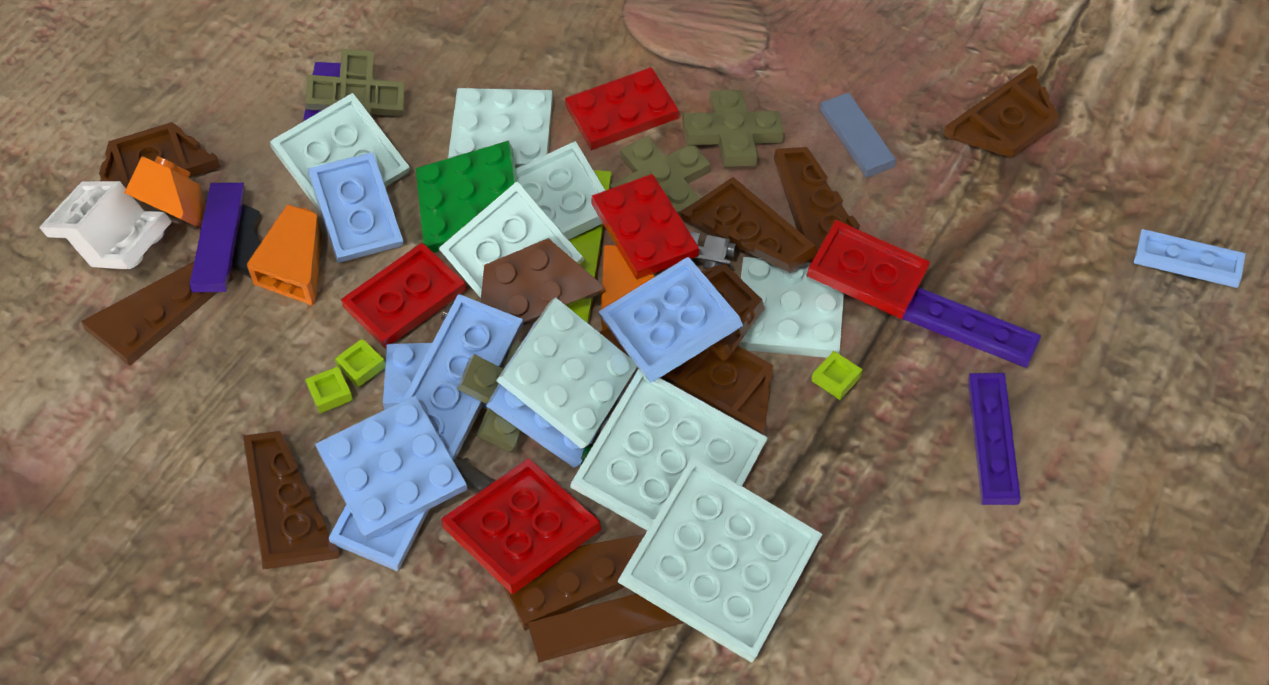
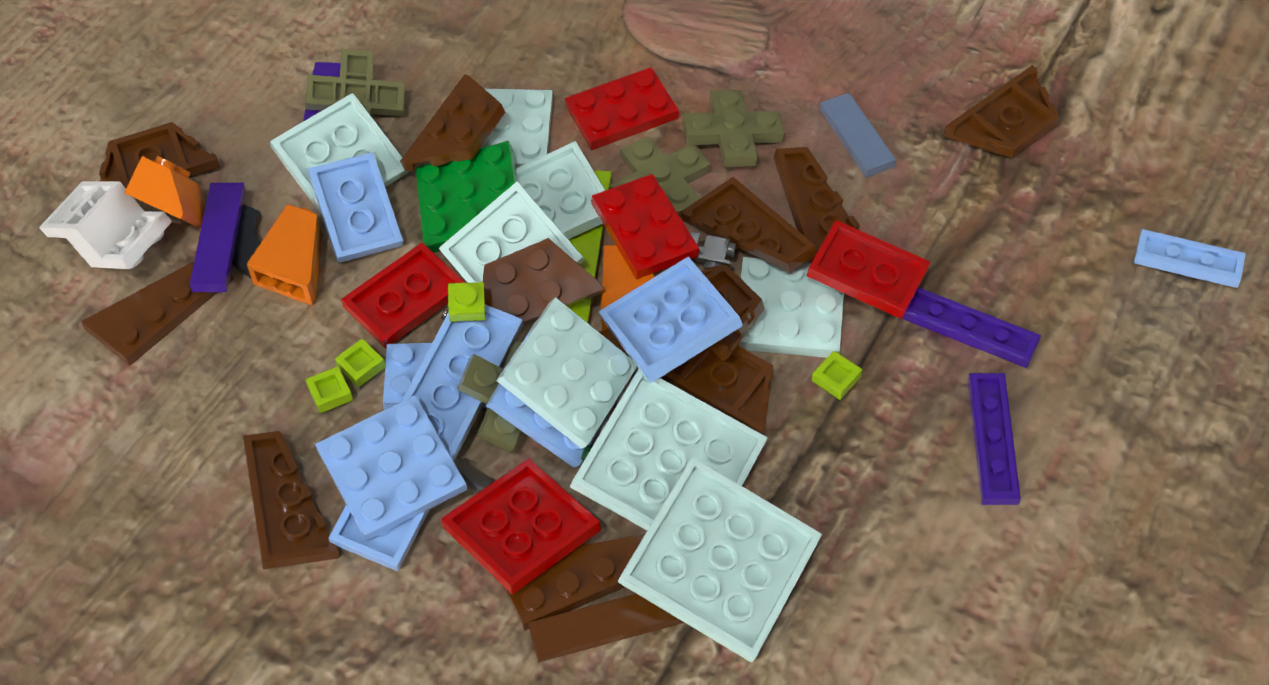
none -> reddish brown wing [400,74,505,171]
none -> lime plate [448,282,485,322]

